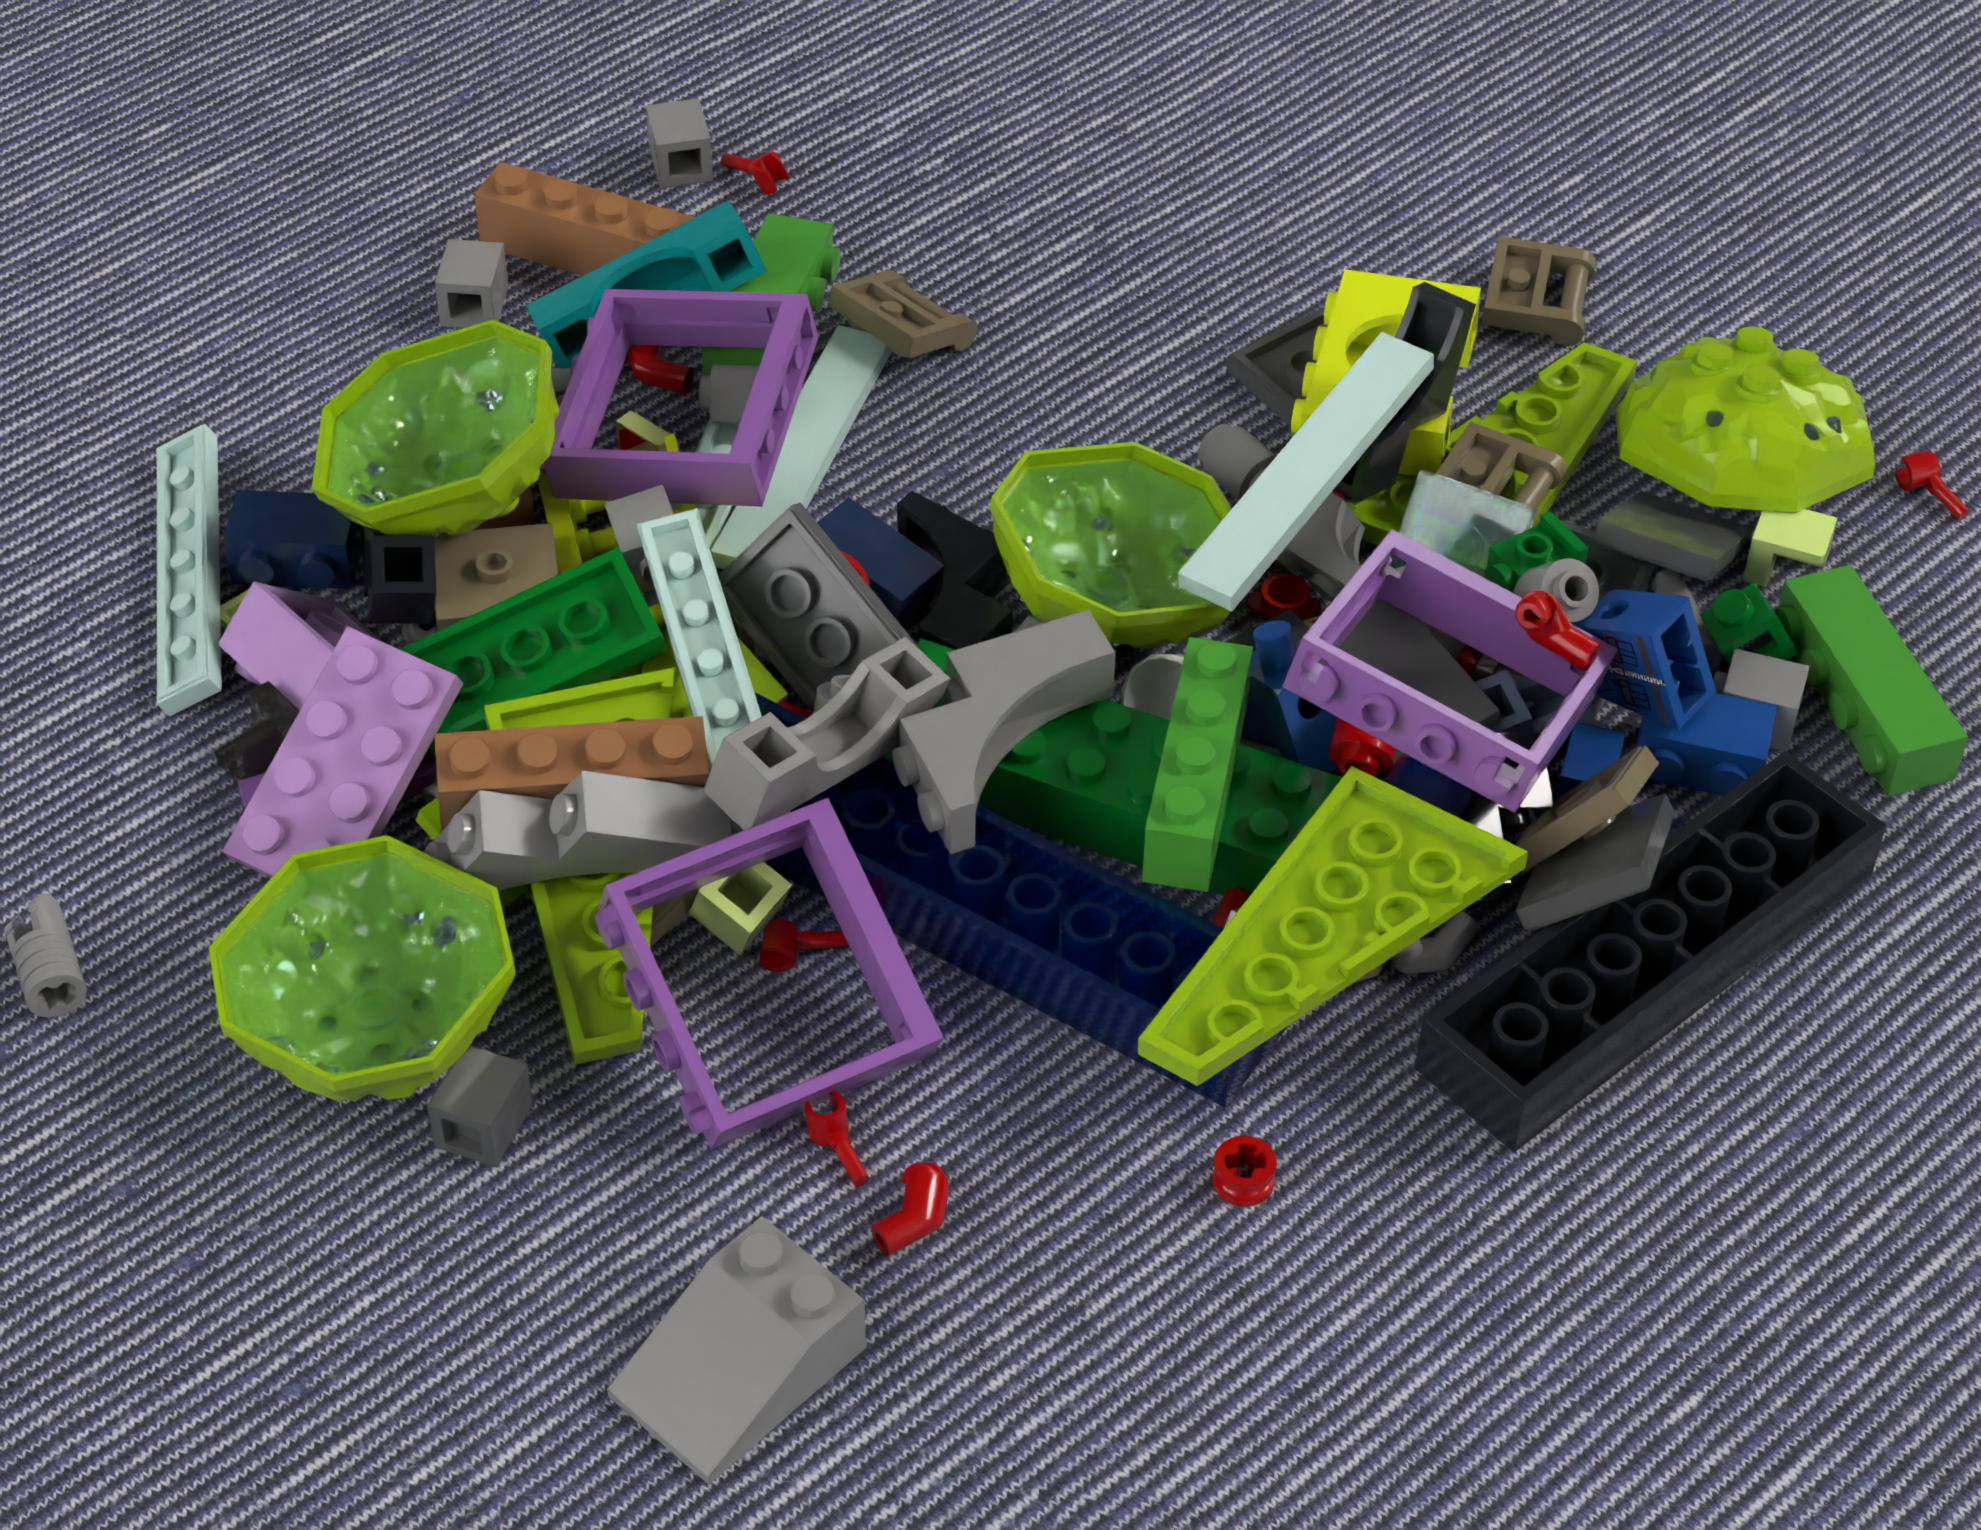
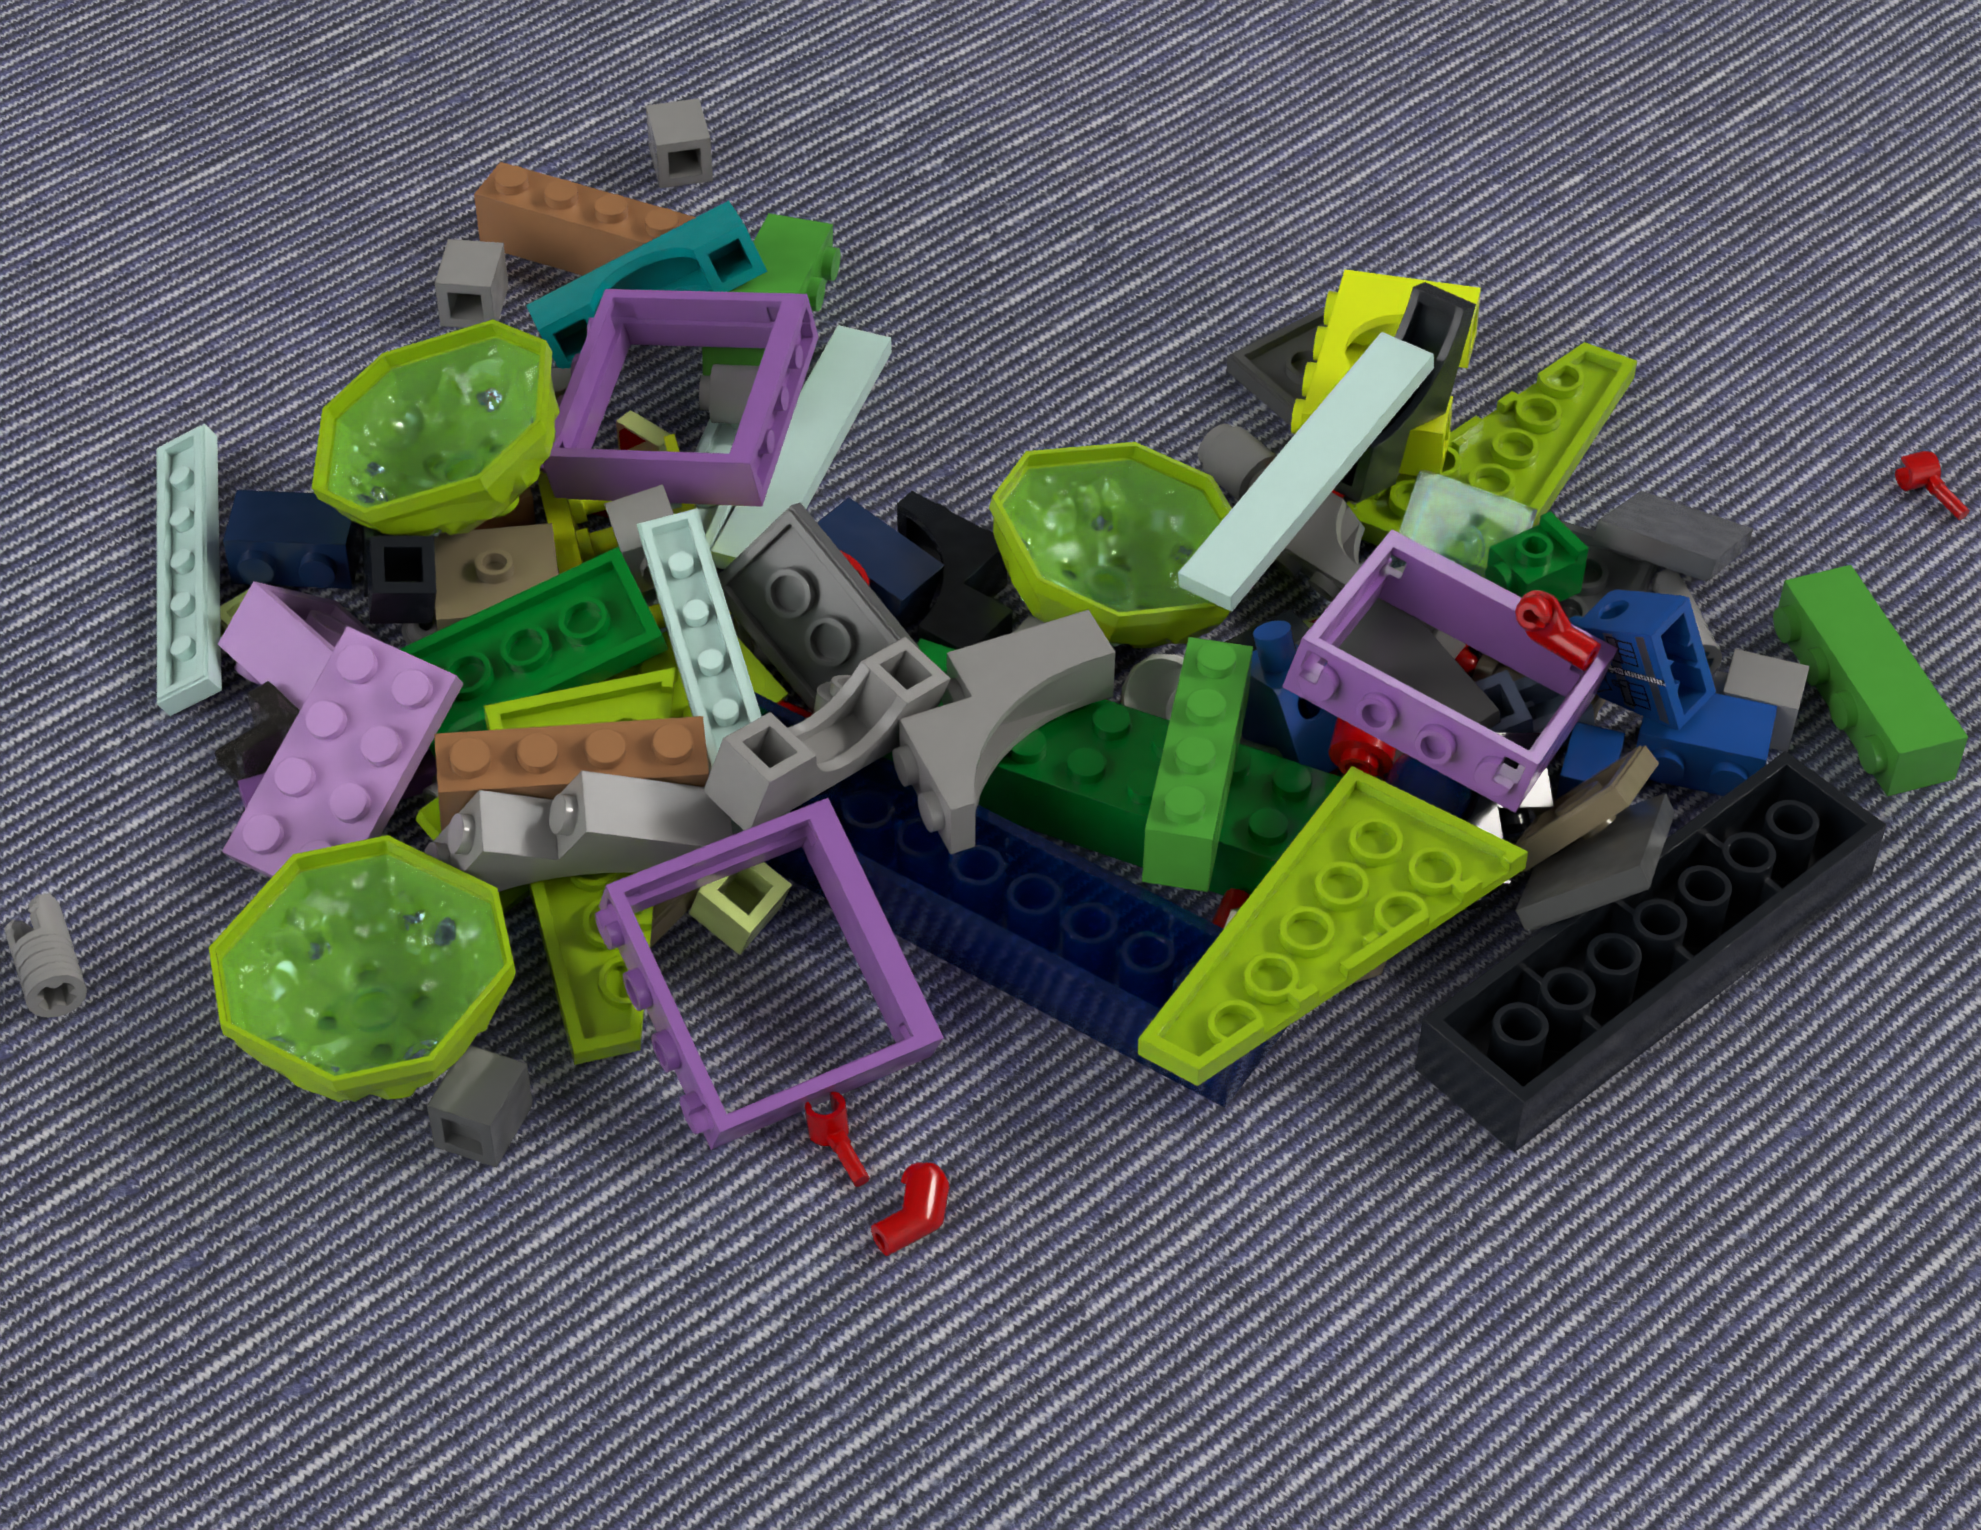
light grey slope [607,1216,866,1485] -> none
red arm [626,345,694,395] -> none
red hand [721,152,791,195] -> none
red hand [760,919,849,972] -> none
dark tan plate [827,270,978,358] -> none
red bush [1212,1135,1277,1207] -> none
red plate [1248,573,1321,621] -> none
light grey arm [1388,912,1478,974] -> none
dark tan plate [1420,422,1567,545] -> none
dark tan plate [1481,236,1596,346] -> none
light grey brick [1513,558,1599,623] -> none
lime rock [1616,327,1875,513] -> none
green brick [1700,582,1799,665] -> none
yellowish green panel [1743,509,1837,587] -> none

